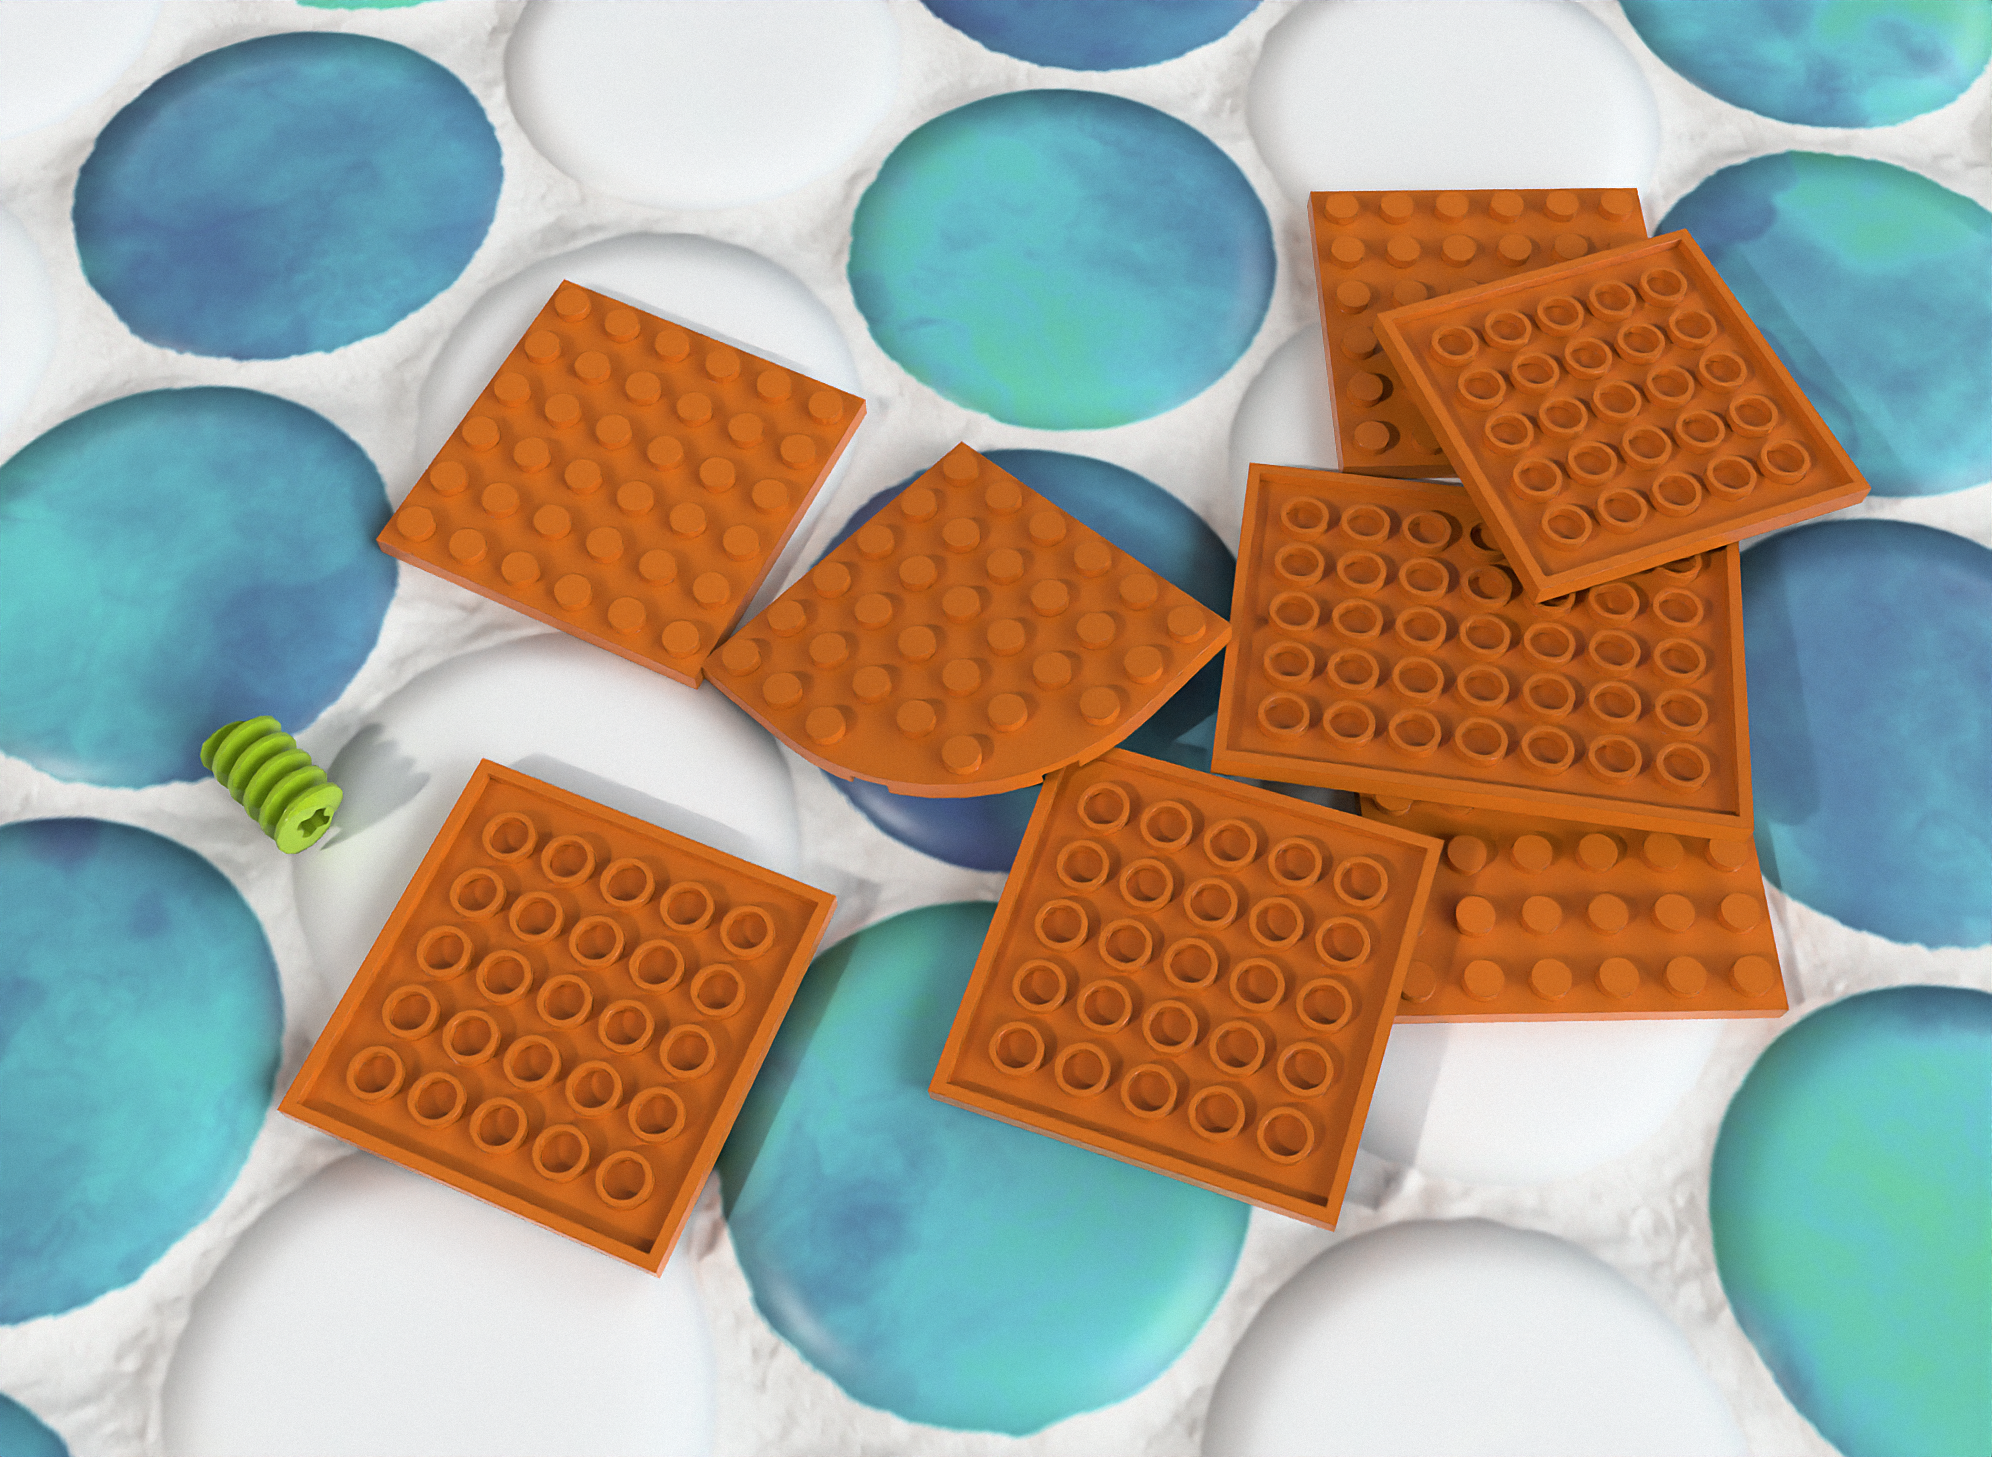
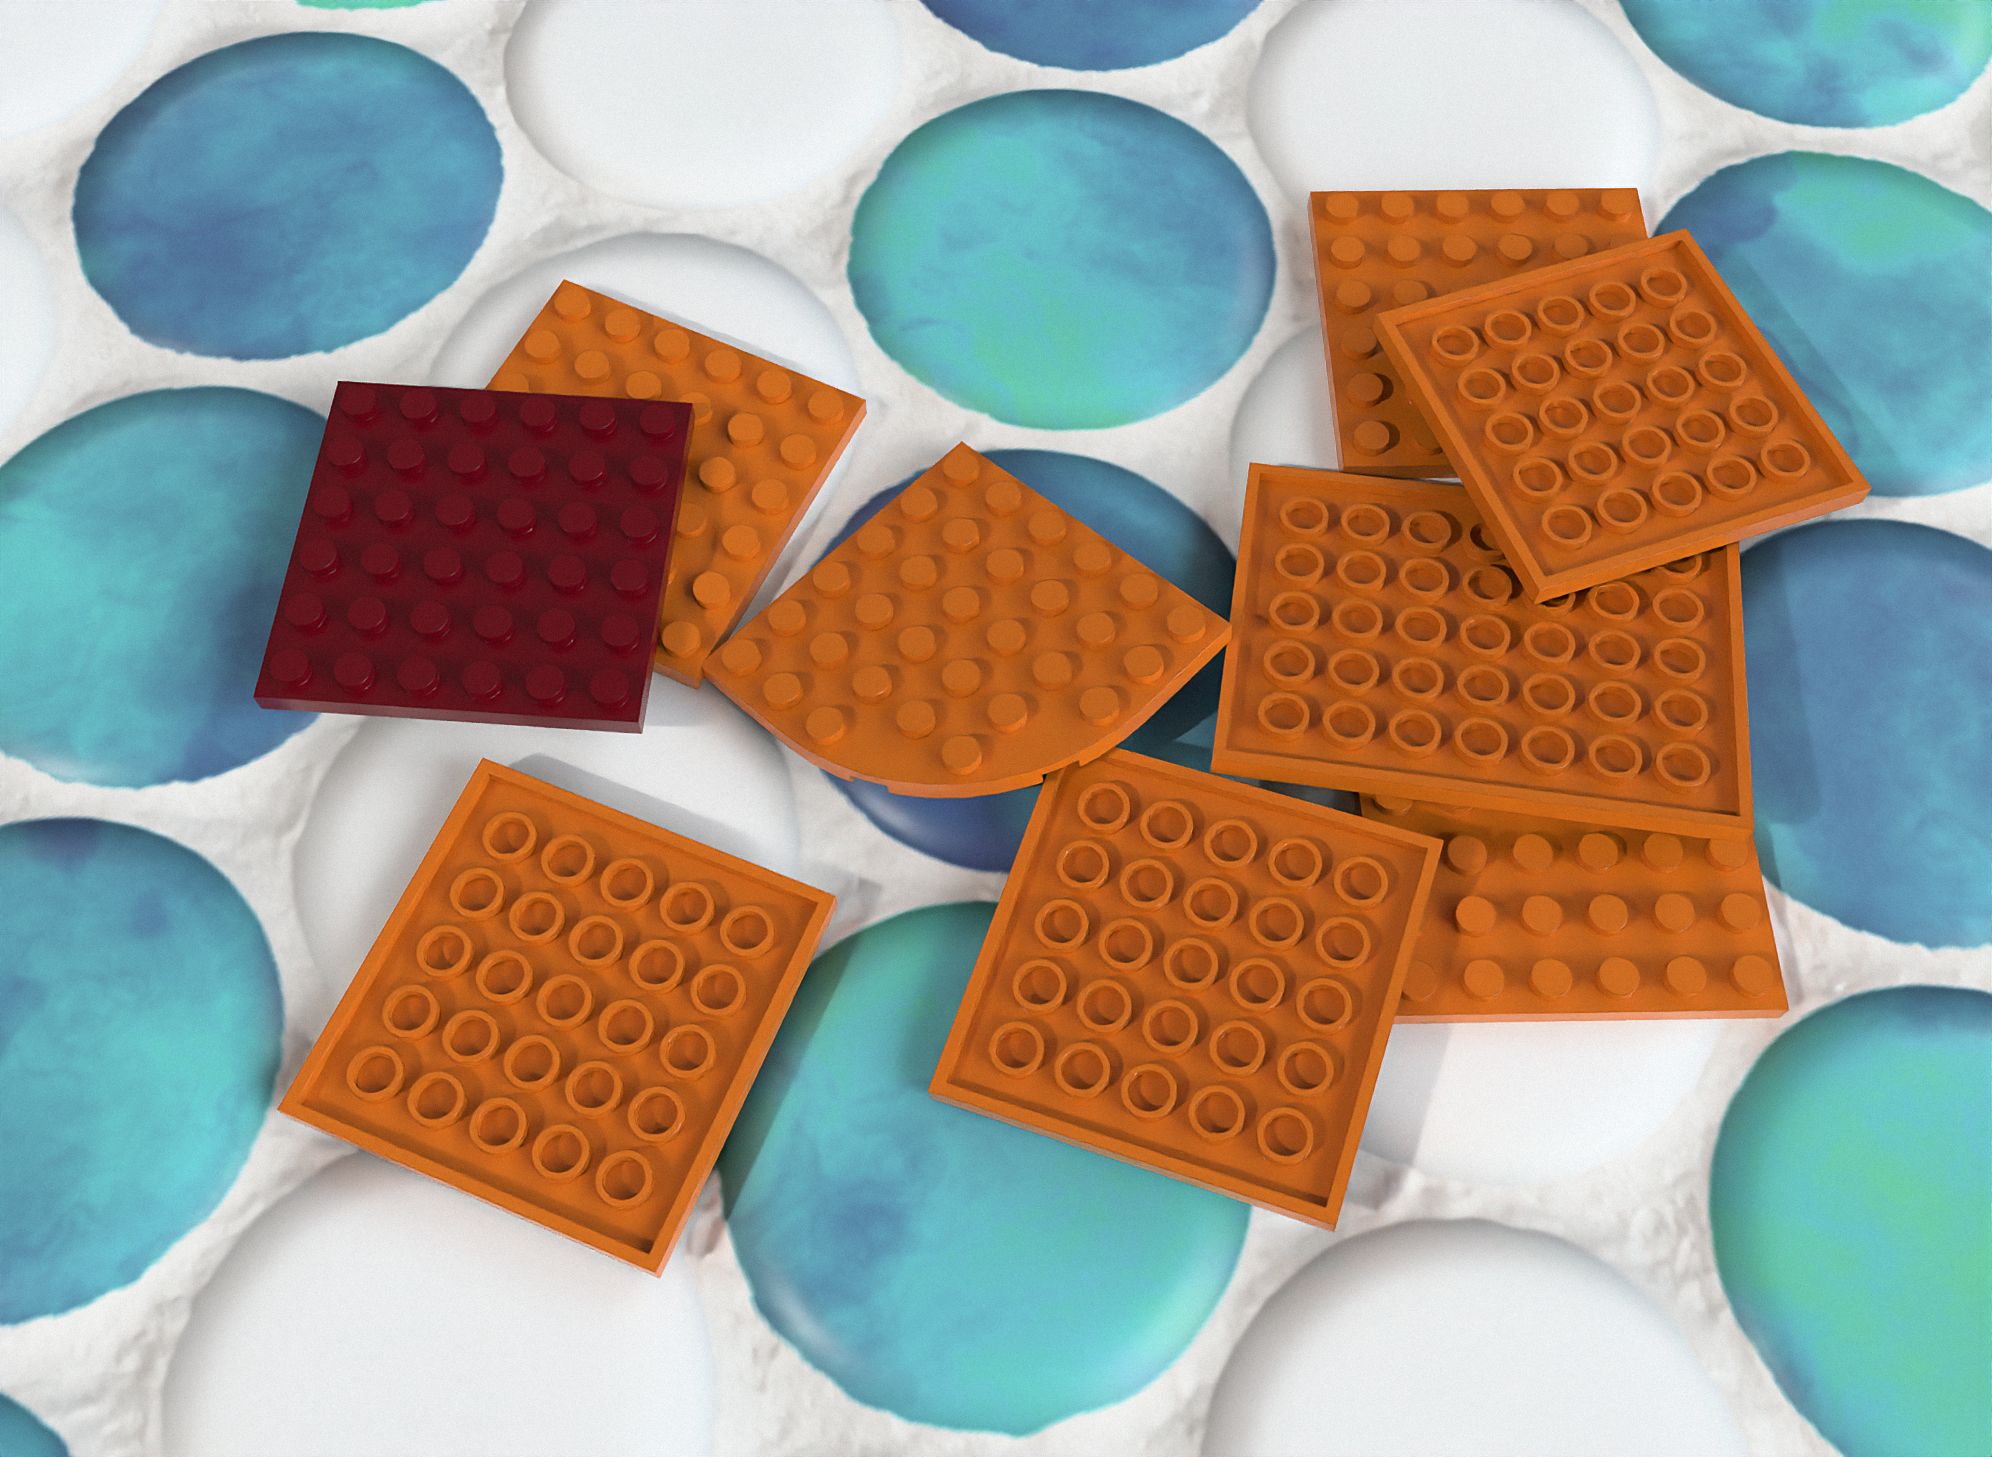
lime piece [200,715,343,854] -> none
none -> dark red plate [253,381,695,734]

